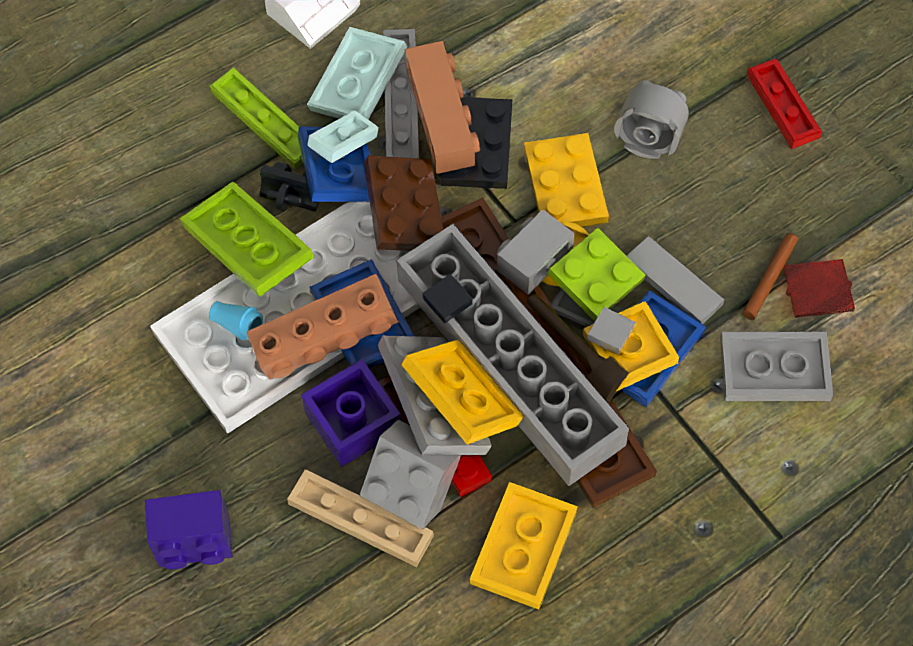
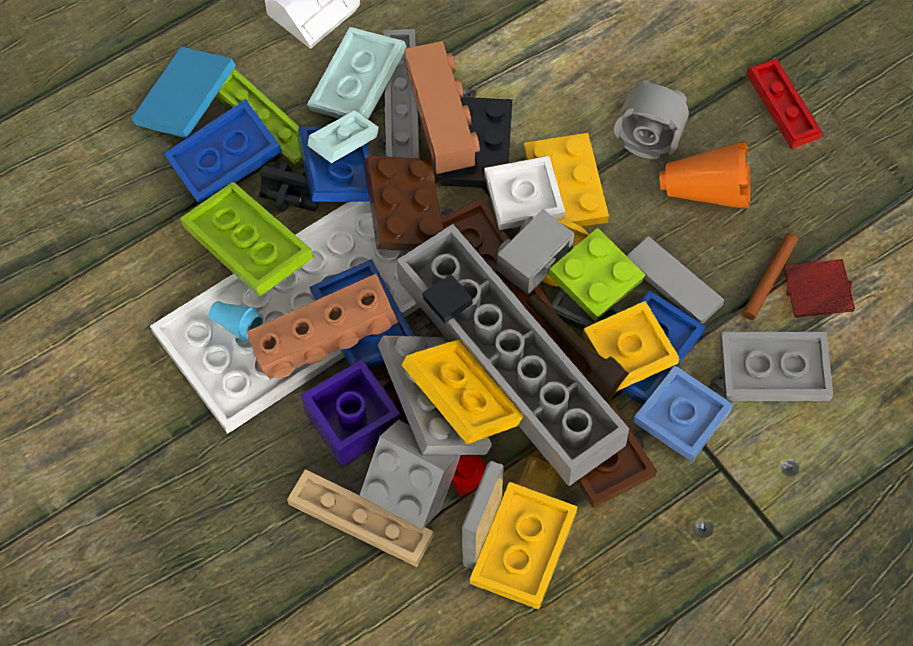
dark purple brick [145,490,233,569] -> none
light grey tile [587,307,635,355] -> none
none -> dark azure tile [132,47,236,138]
none -> blue plate [164,99,282,205]
none -> light grey tile [462,461,503,570]
none -> white tile [484,156,565,230]
none -> clear yellow tile [518,456,561,497]
none -> medium blue plate [633,366,734,462]
none -> orange cone [659,141,751,209]

